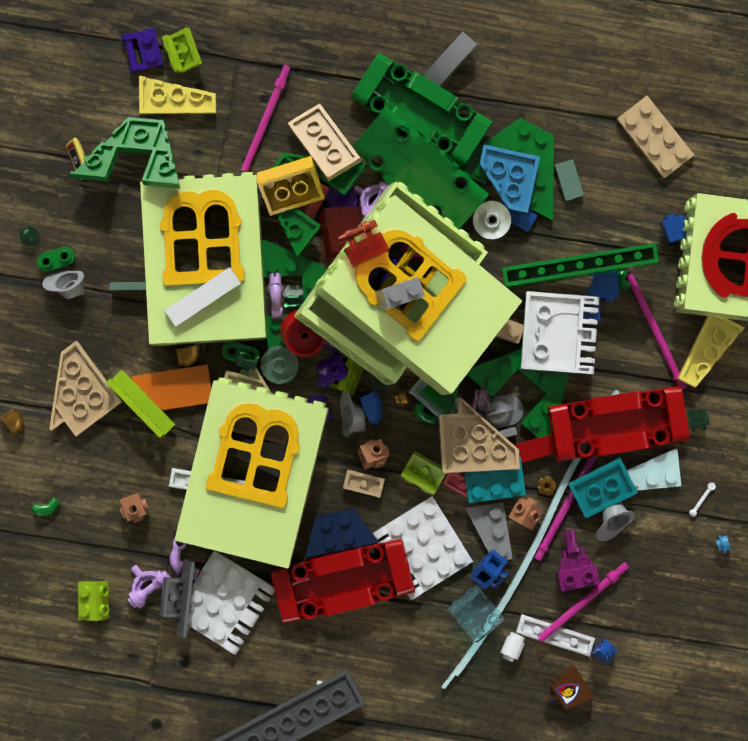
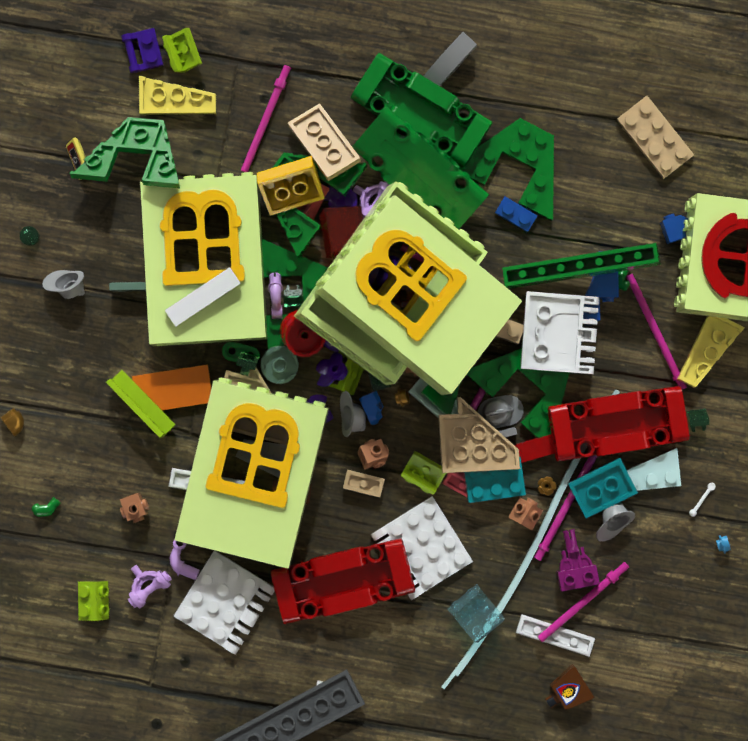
green plate [37,247,76,272] -> none
tan wing [49,341,123,437] -> none
dark grey bracket [159,559,196,639] -> none
pearl gold piece [175,344,200,367] -> none
dark blue wing [306,508,379,558] -> none
clear red plate [338,220,389,268] -> none
light grey brick [375,277,425,311] -> none
green arm [412,403,437,426] -> none
light grey wing [465,502,513,560] -> none
blue brick [470,549,509,589] -> none
white dish [473,201,511,239] -> none
clear plate [473,389,490,410] -> none
dark azure plate [479,145,540,214] -> none
white brick [500,632,525,662] -> none
sand green tile [554,159,584,202] -> none
blue rock [592,638,617,663] -> none

